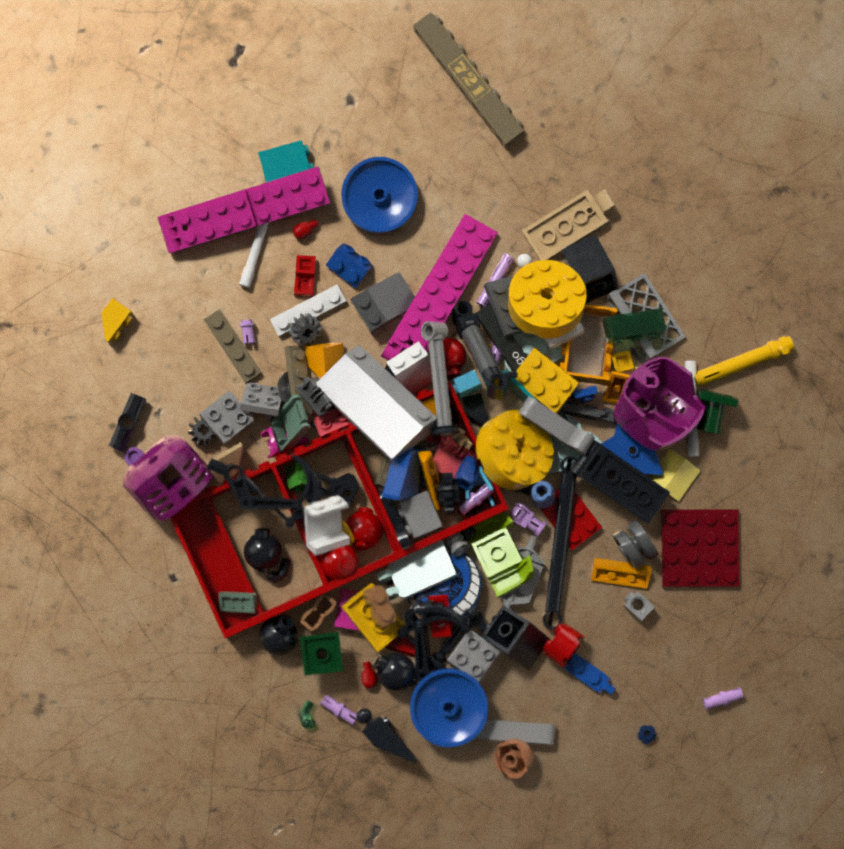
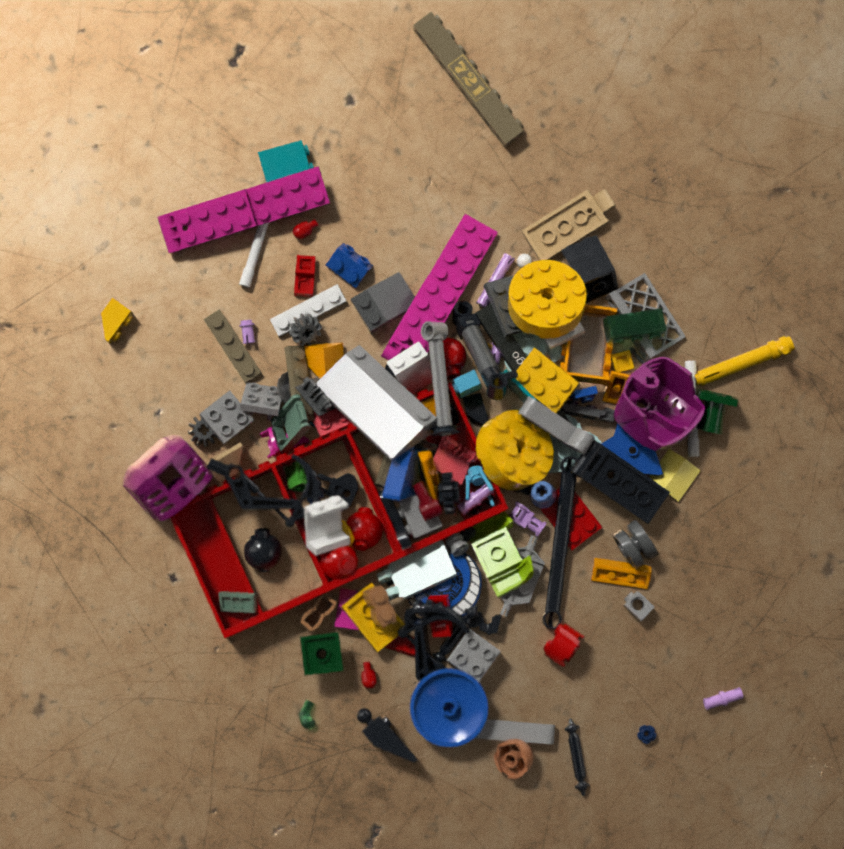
black piece [108,393,147,452] -> none
medium lavender tile [124,447,144,466] -> none
black brick [259,616,298,655] -> none
black arm [267,558,291,583] -> none
lavender pin [320,694,357,726] -> none
blue dish [341,157,418,233] -> none
black brick [373,652,416,691] -> none
tan plate [450,427,473,450] -> none
blue rock [454,455,480,490] -> none
black slope [481,605,550,671] -> none
blue hinge [564,653,616,695] -> none
dark red plate [661,509,739,587] -> none
none -> dark red pin [413,481,443,522]
none -> black wheel [565,718,590,796]

